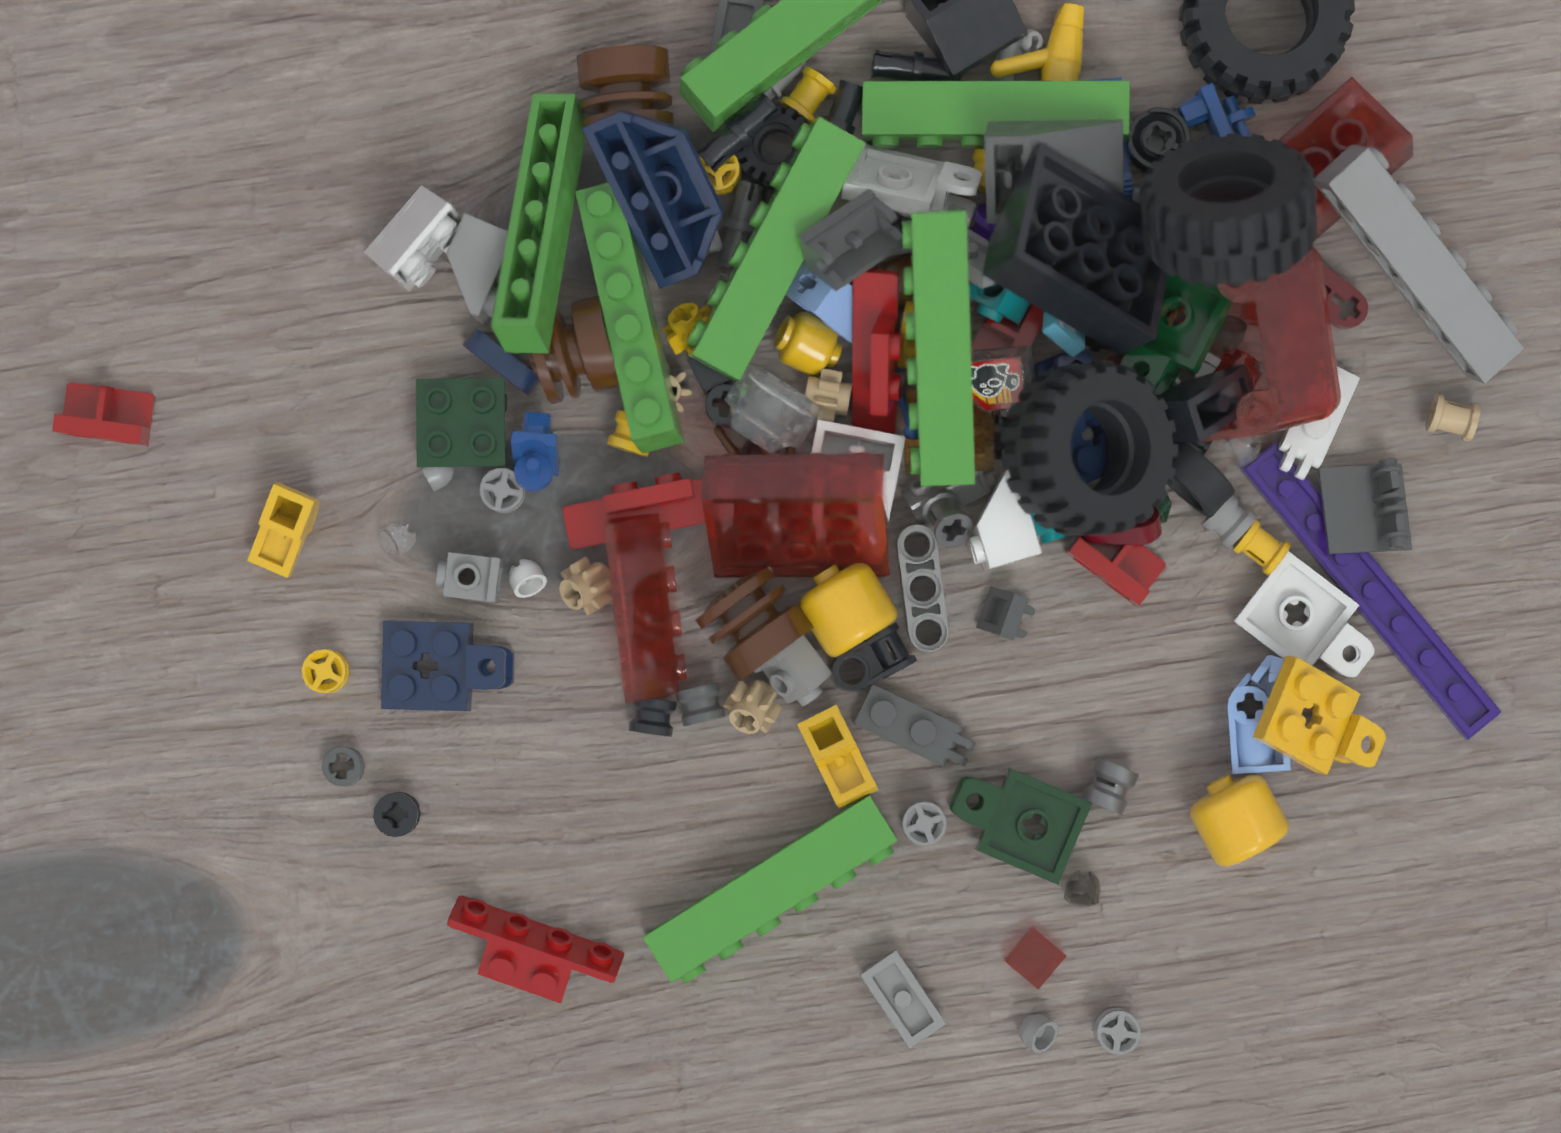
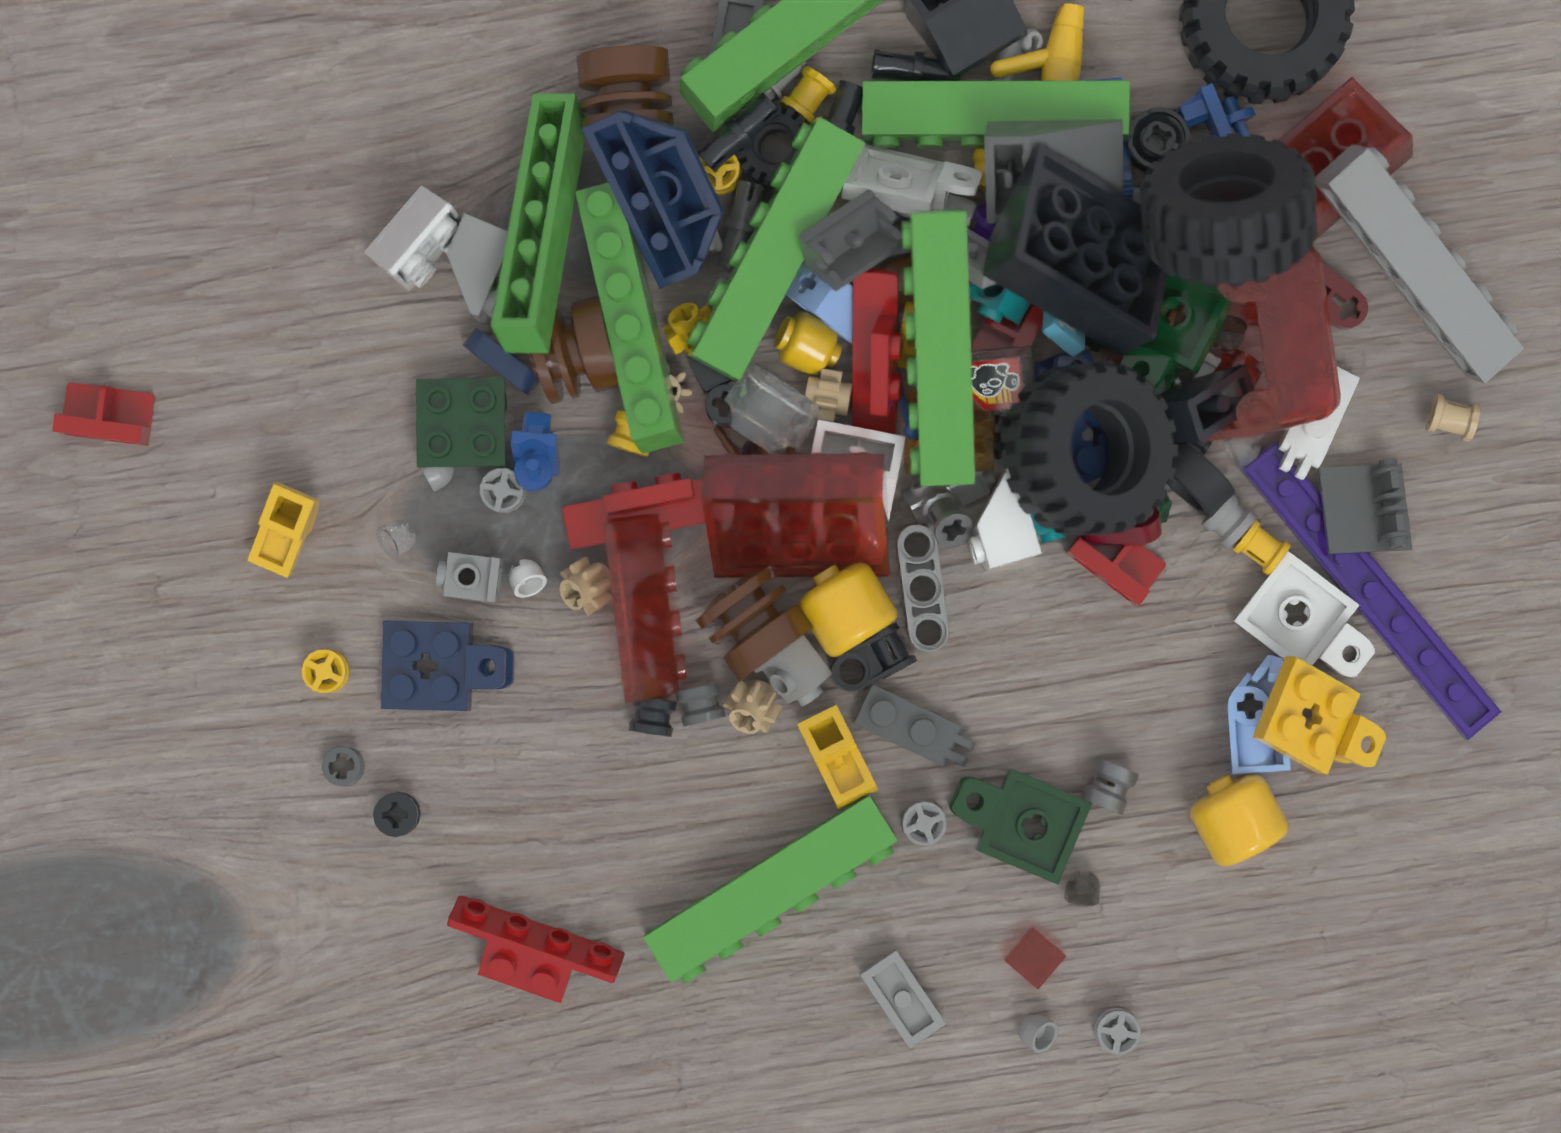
dark grey tile [976,587,1035,640] -> none

